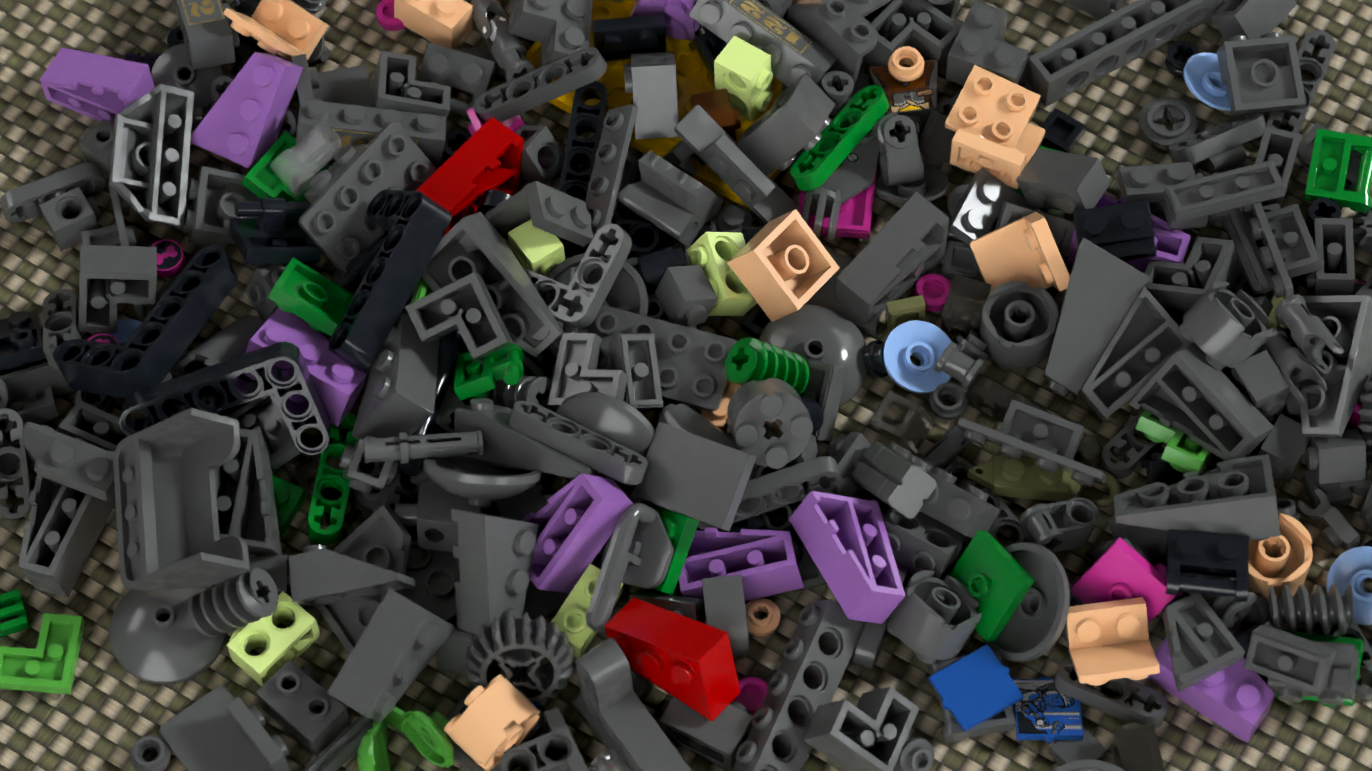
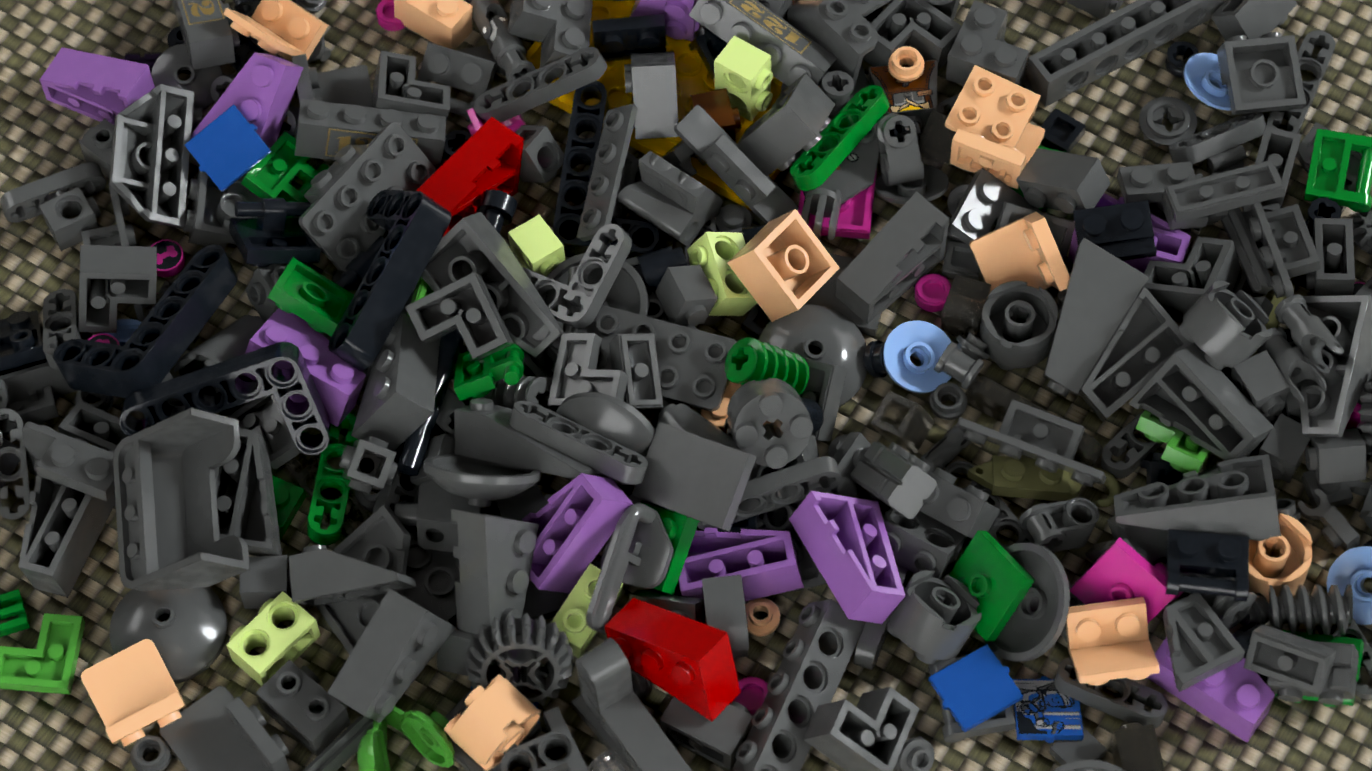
dark grey piece [188,568,278,638] -> none
clear piece [270,123,343,196] -> none
dark grey pin [363,430,483,464] -> none
dark grey bracket [485,181,593,247] -> none
olive tile [885,295,926,332] -> none
none -> light nougat bracket [81,639,187,747]
none -> blue piece [185,104,272,192]

